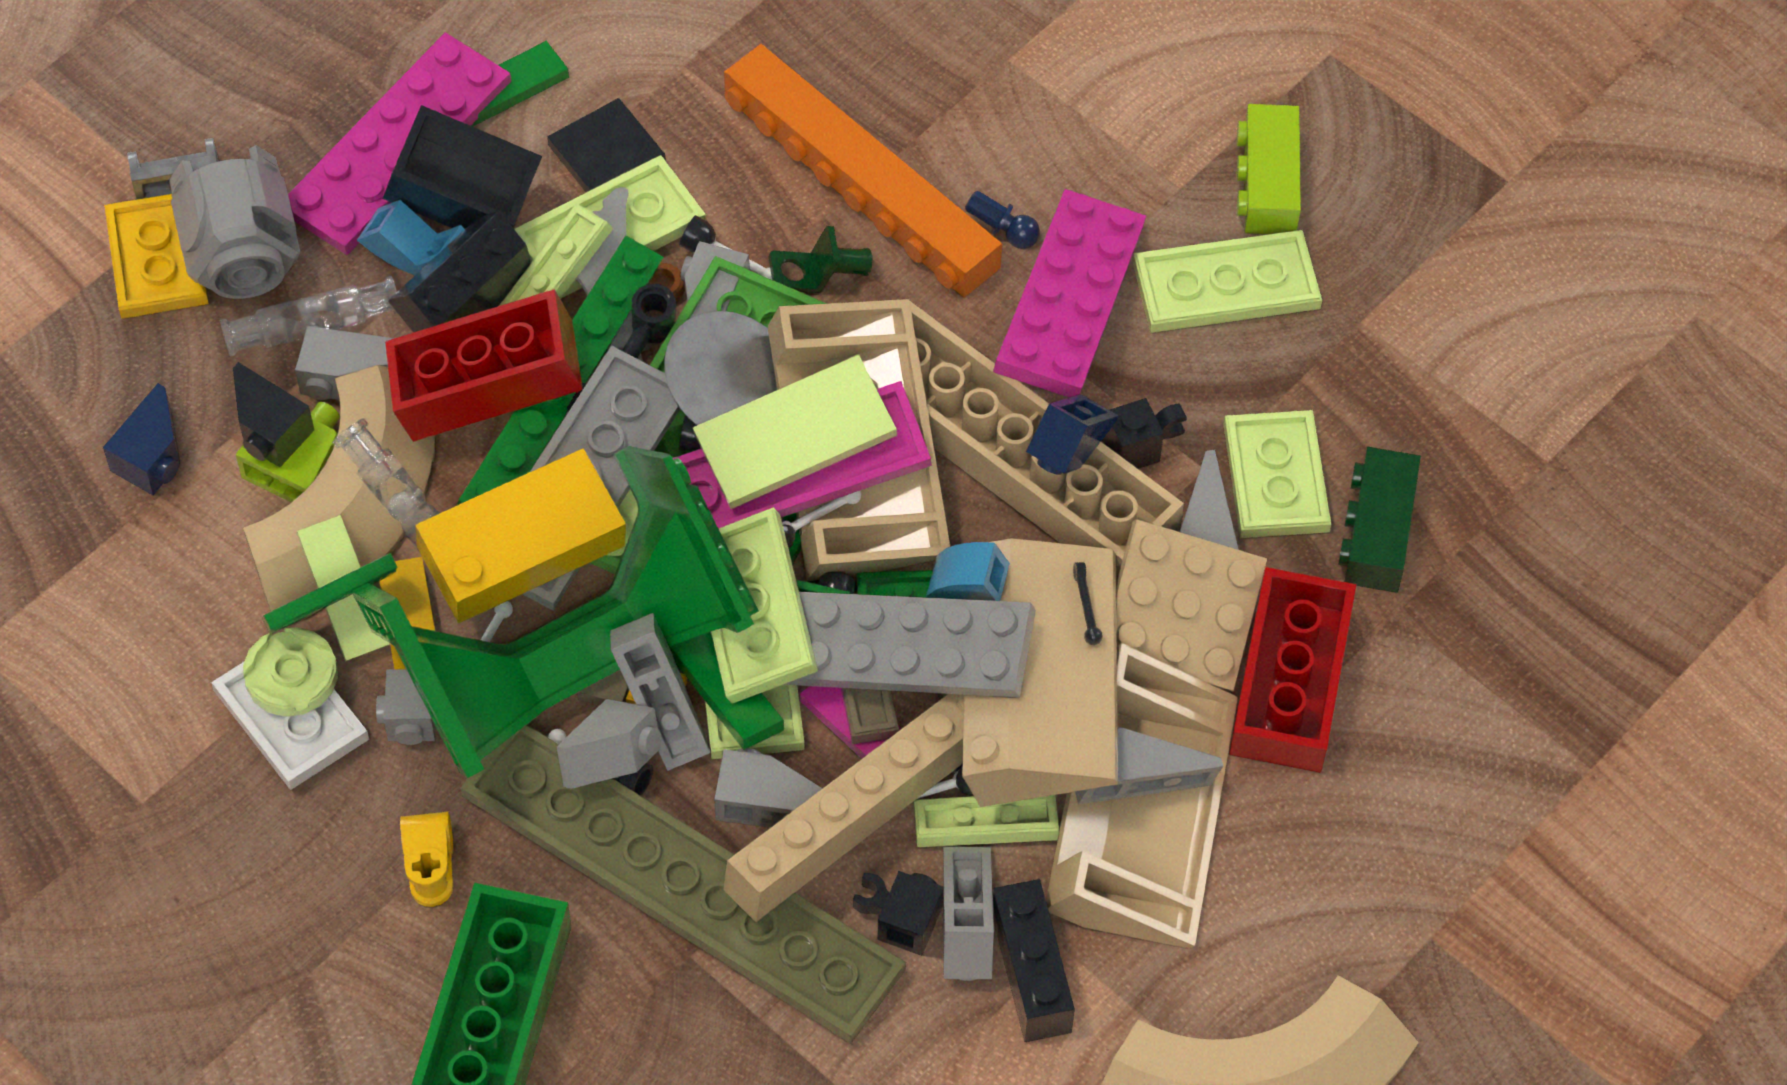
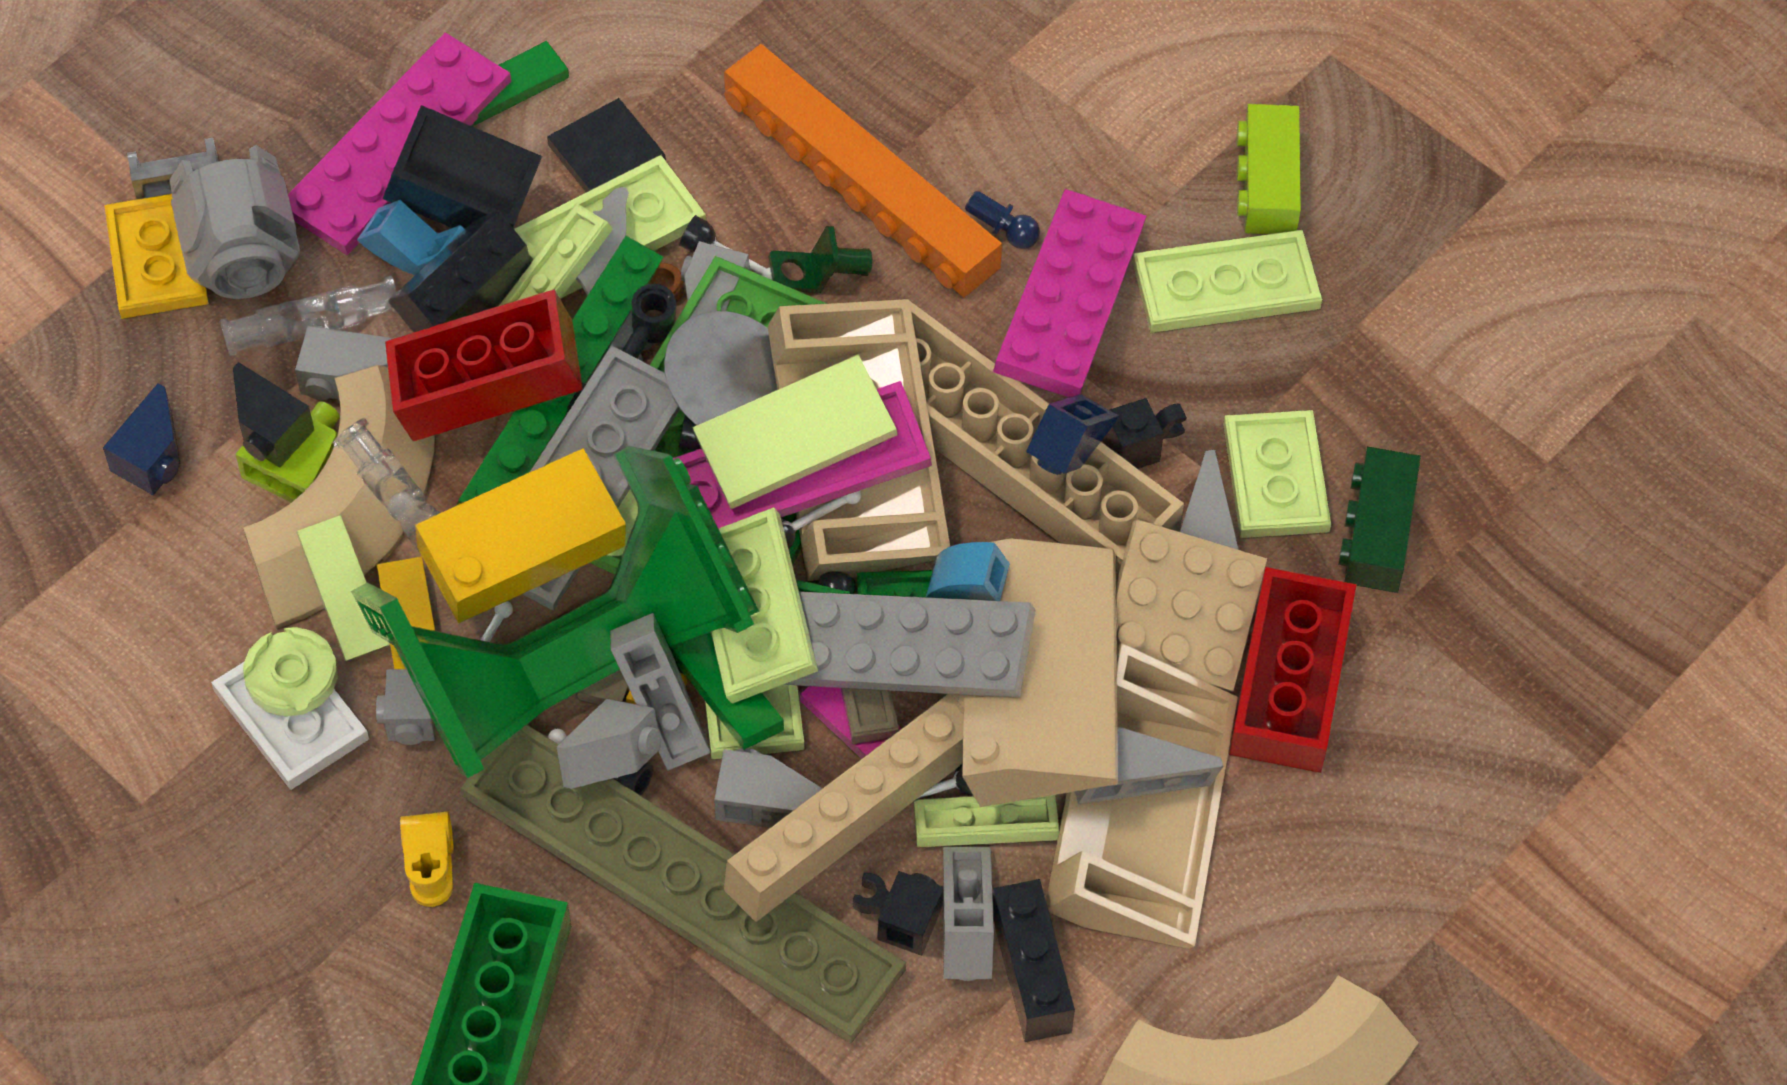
green tile [262,553,398,634] -> none
black hinge [1073,562,1103,645] -> none

